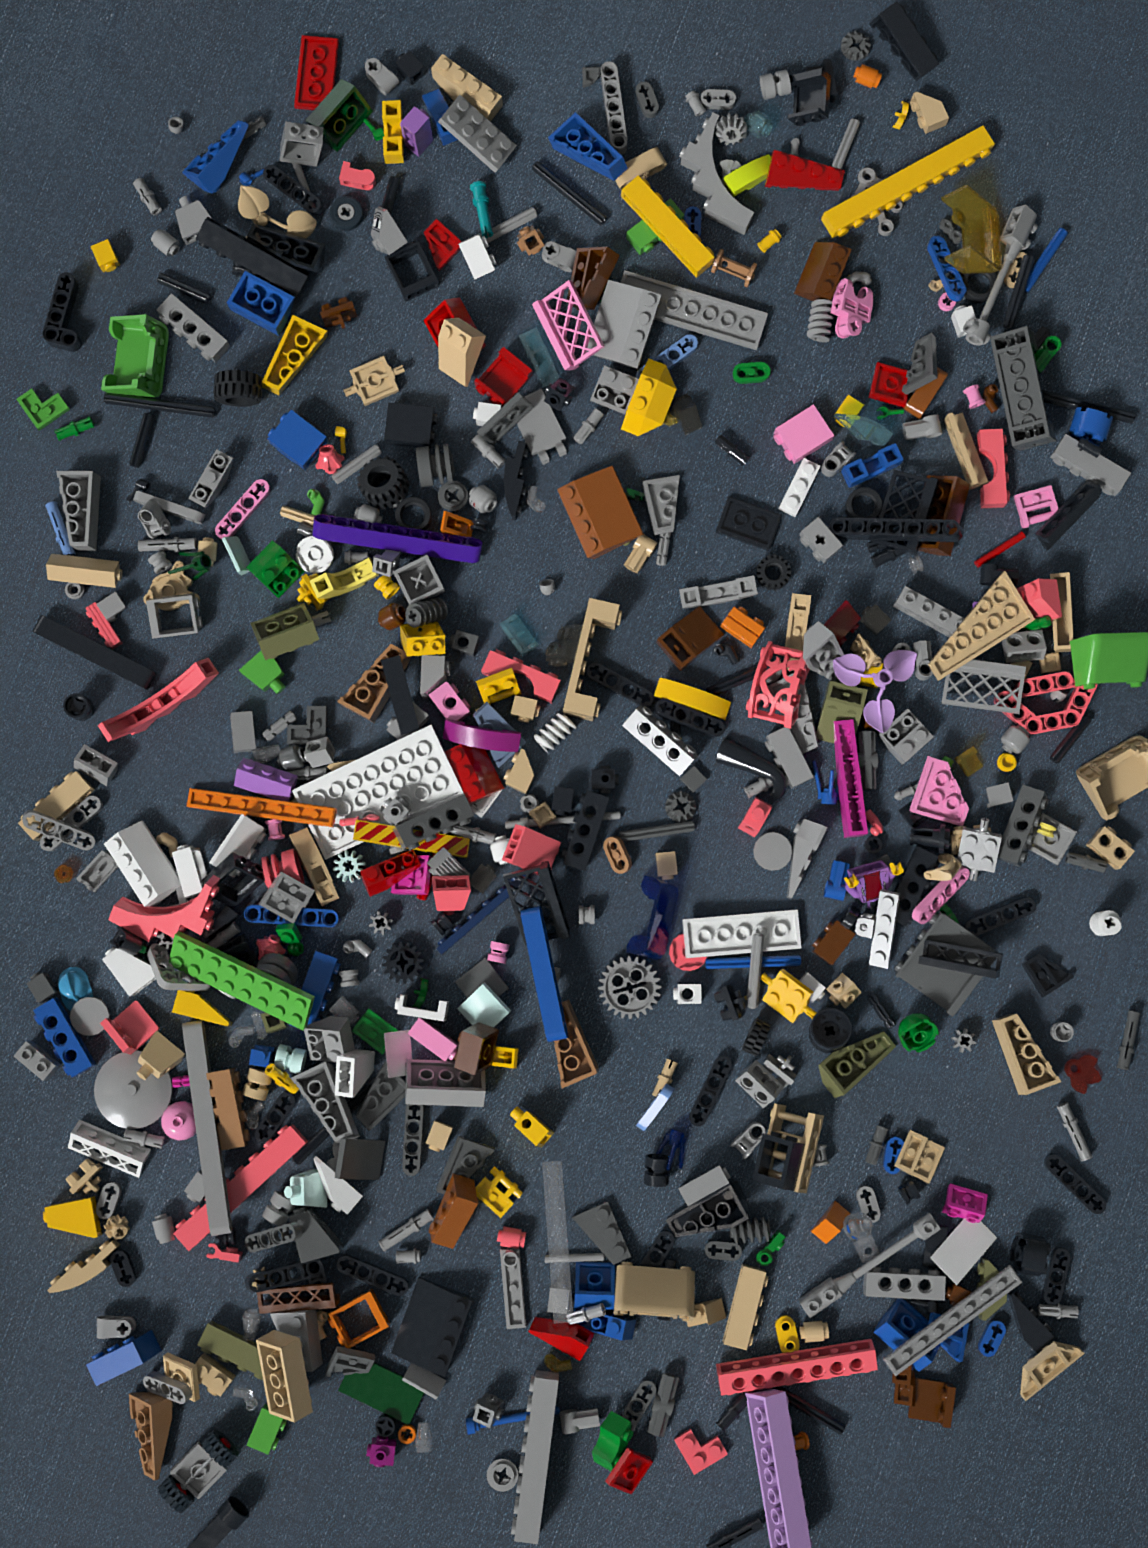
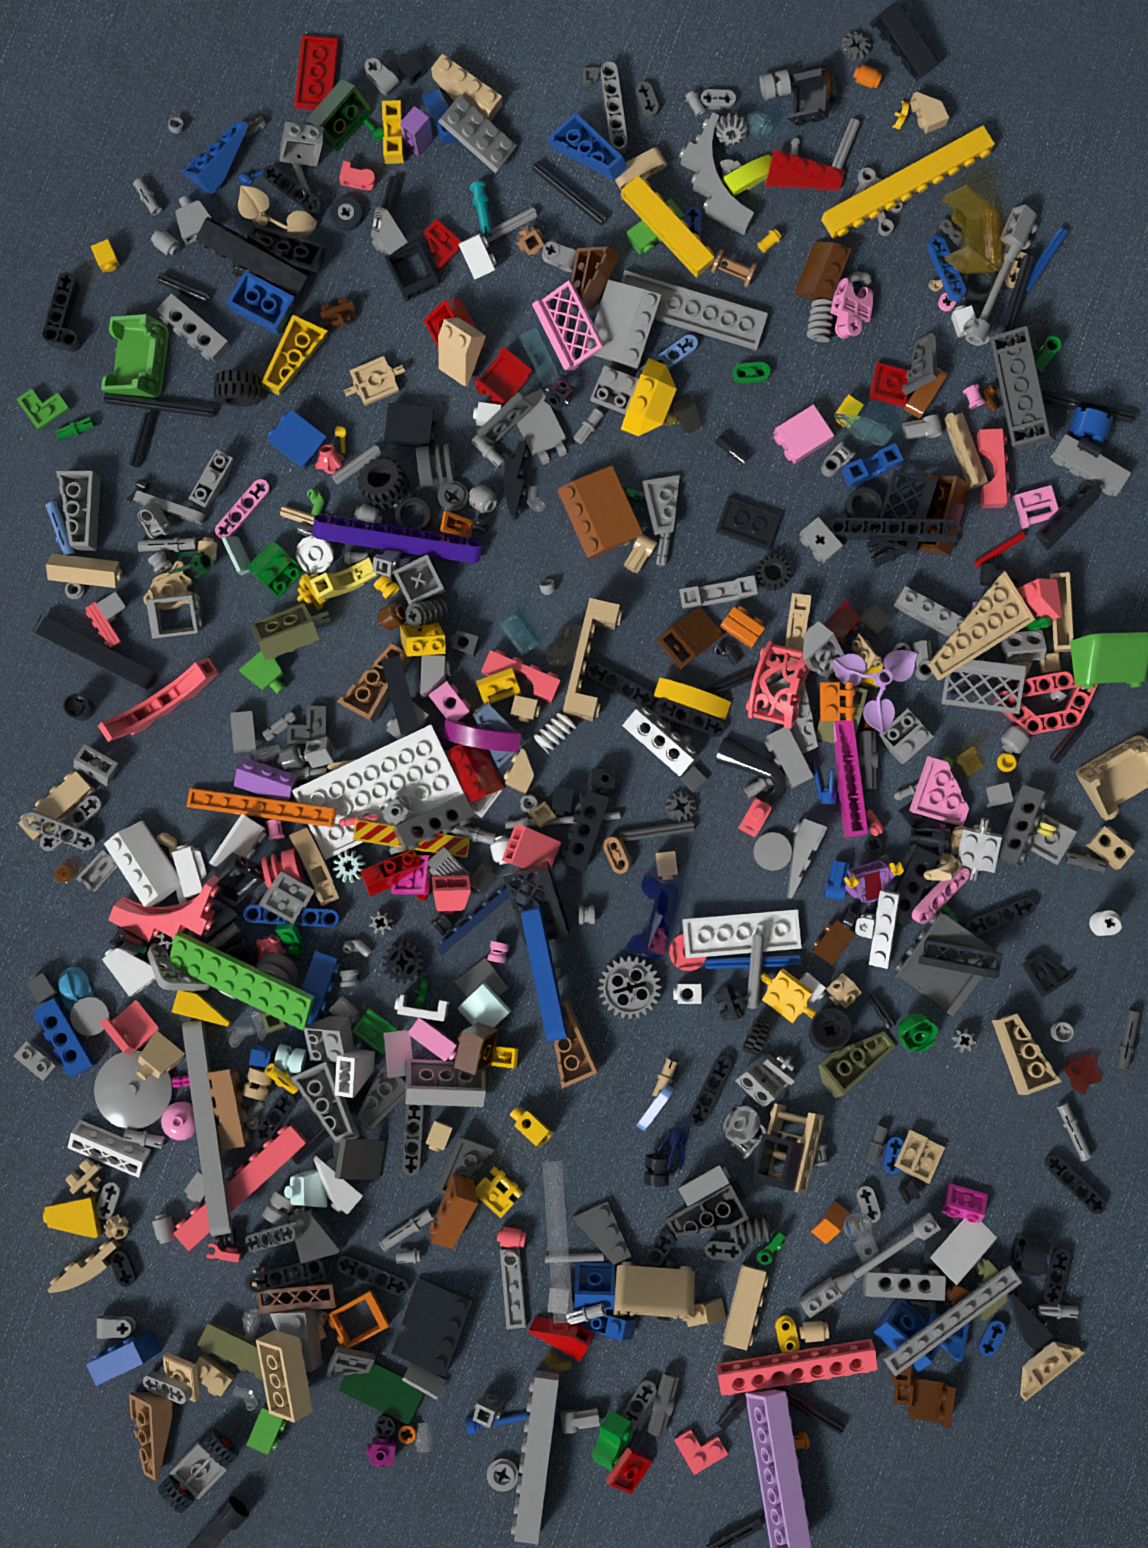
white plate [779,458,820,517] -> none
green hand [876,406,904,420] -> none
clear bush [909,555,924,574] -> none
none -> light grey tile [723,1106,760,1144]
none -> orange plate [820,681,855,721]

